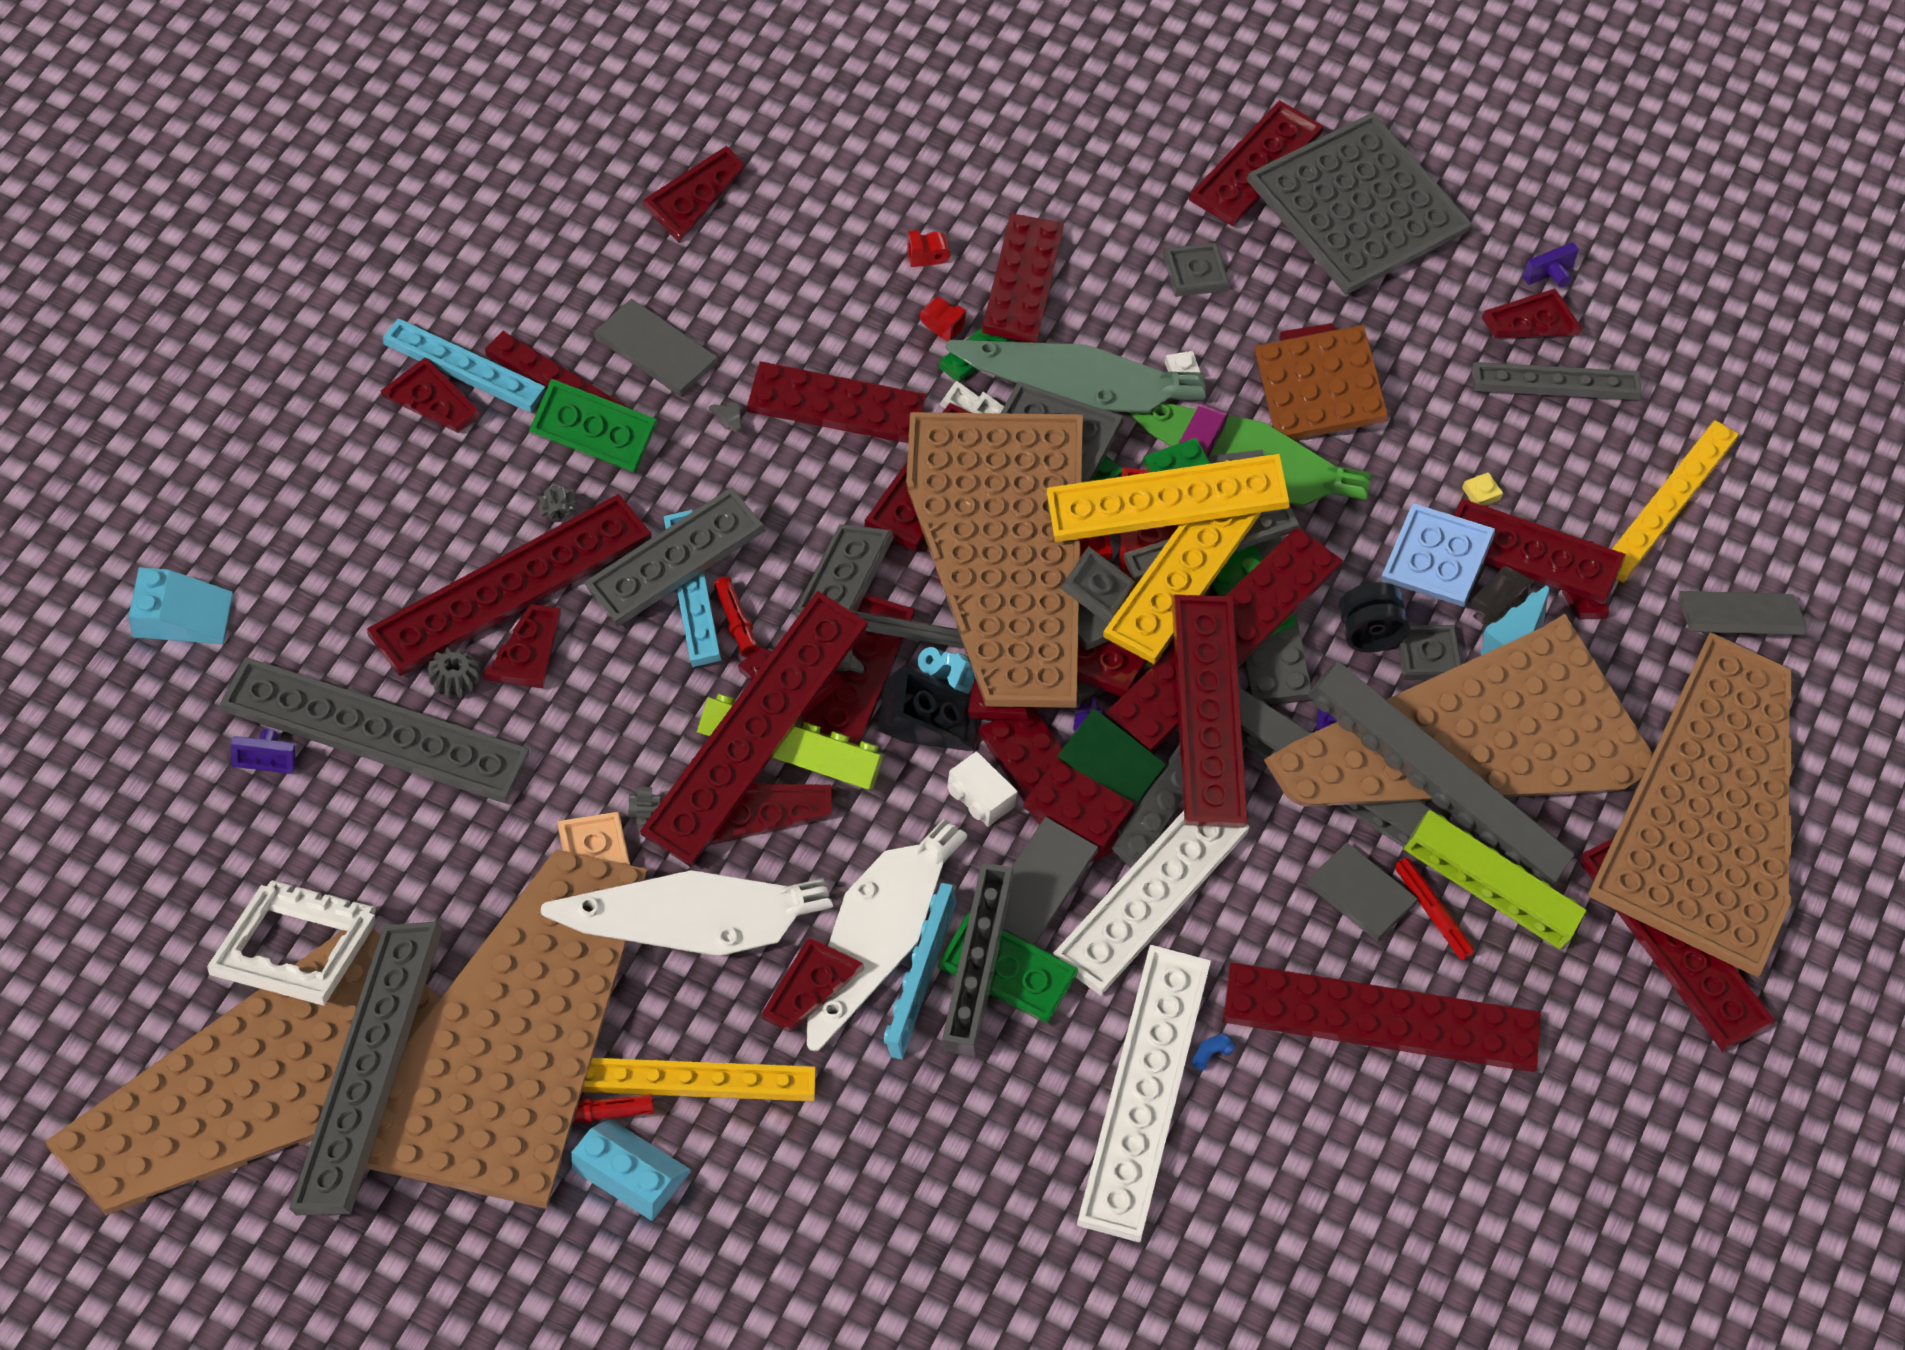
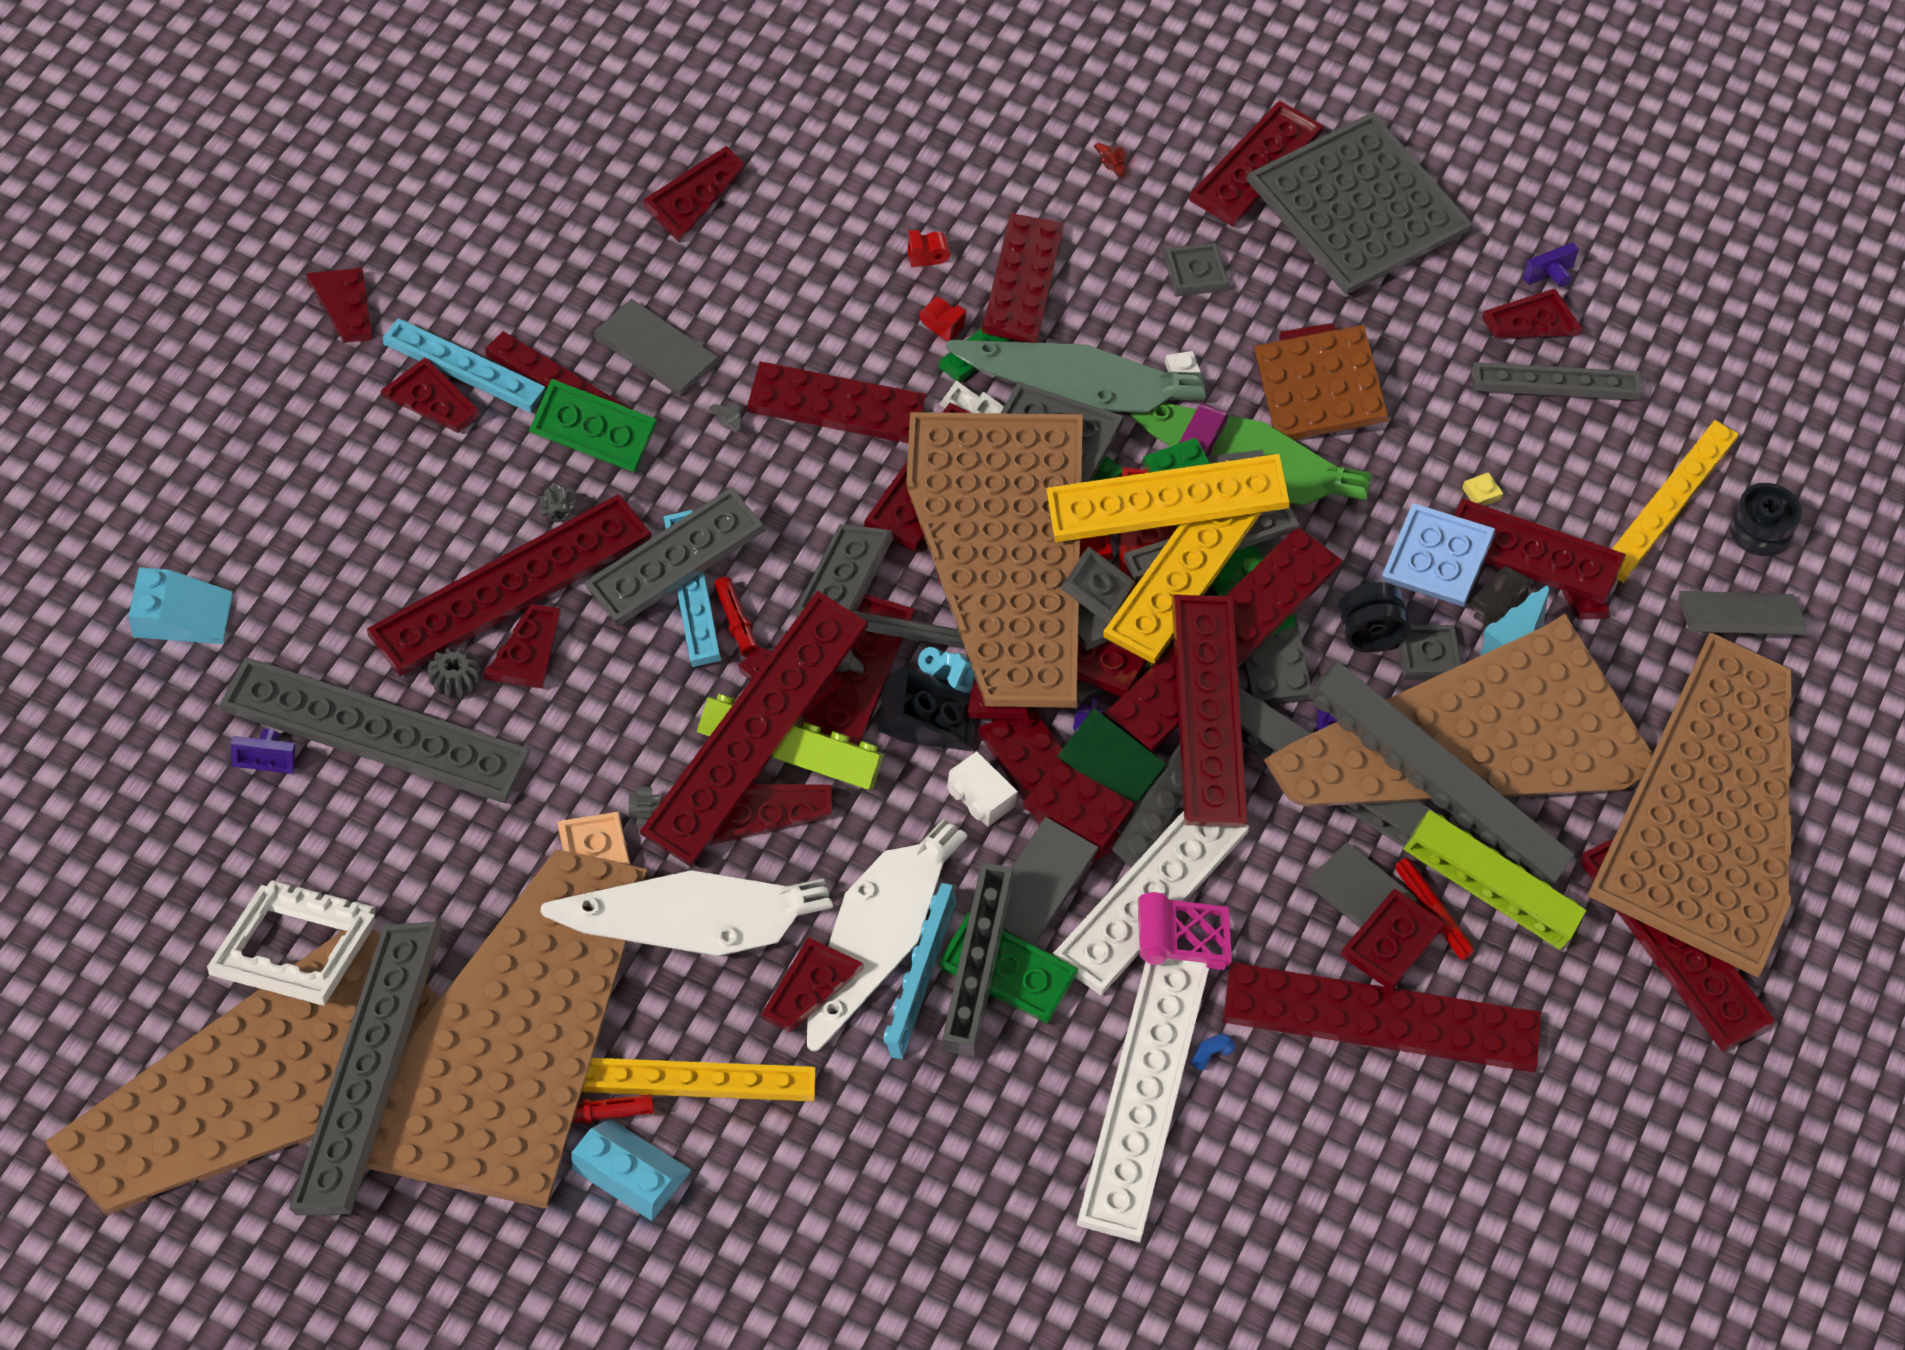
none -> dark red wing [306,268,372,343]
none -> clear red piece [1094,142,1125,179]
none -> dark pink piece [1137,892,1232,970]
none -> dark red plate [1340,888,1445,991]
none -> black wheel [1730,483,1802,556]

